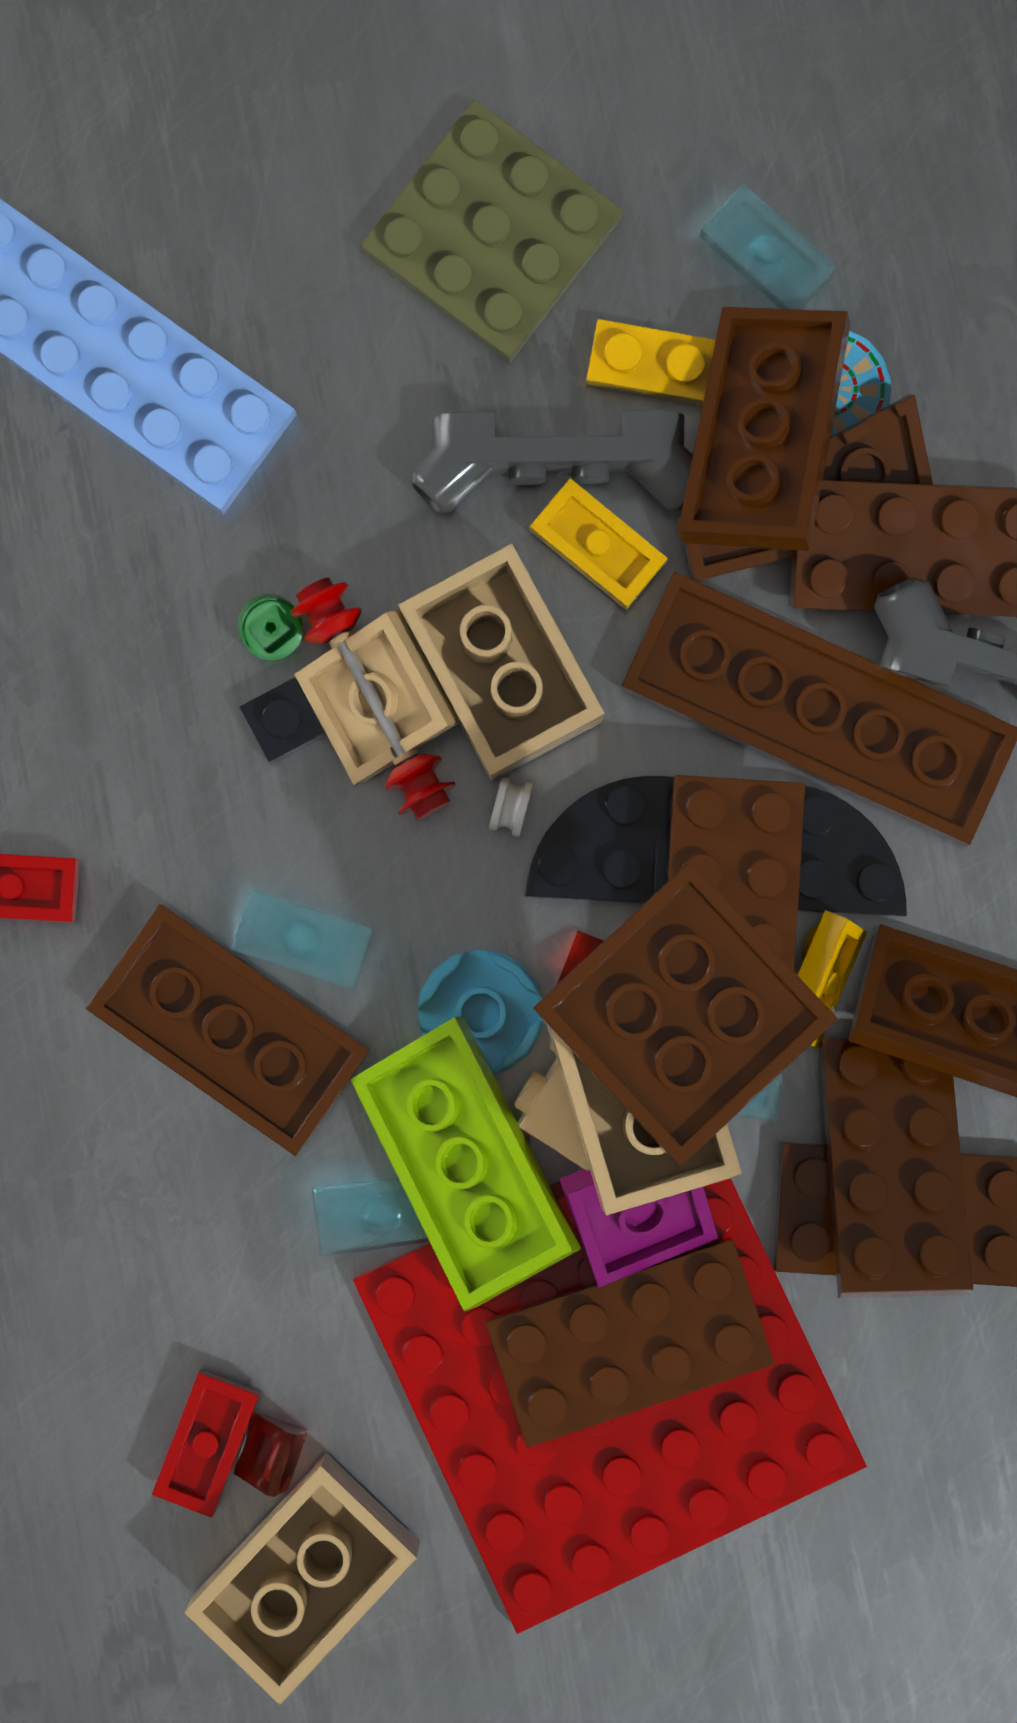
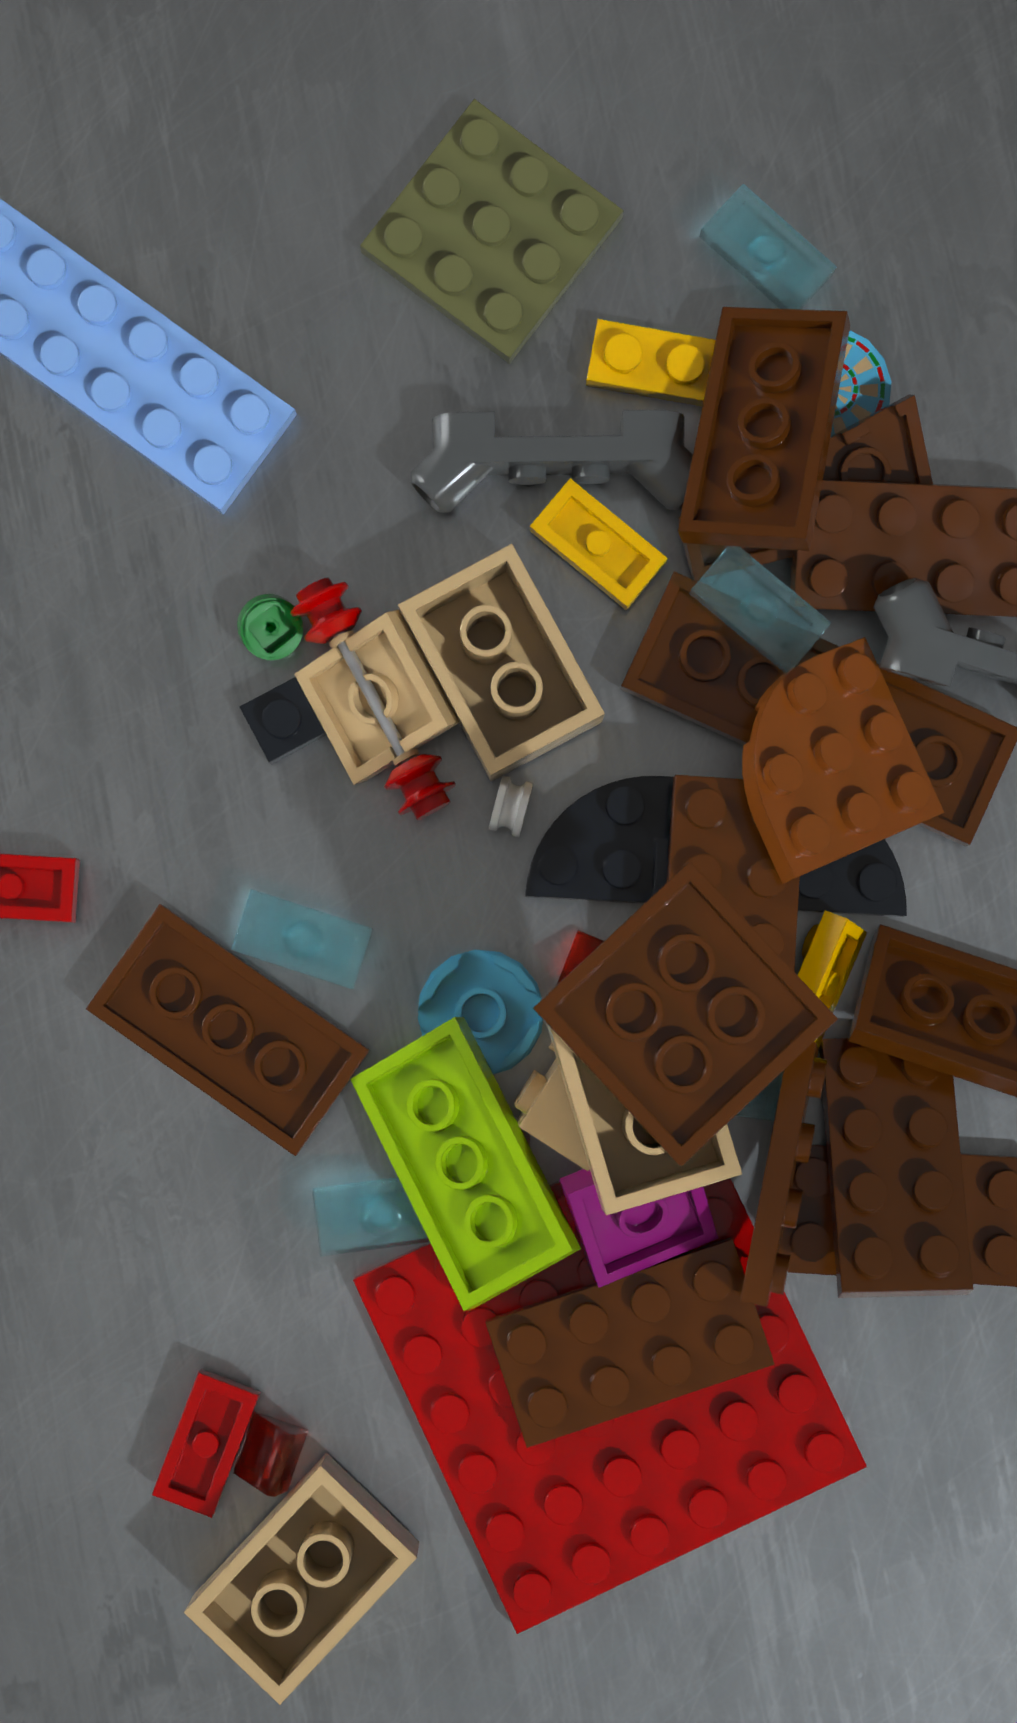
none -> clear light blue plate [689,546,831,673]
none -> reddish brown wing [740,1042,828,1307]
none -> dark orange plate [742,637,945,884]

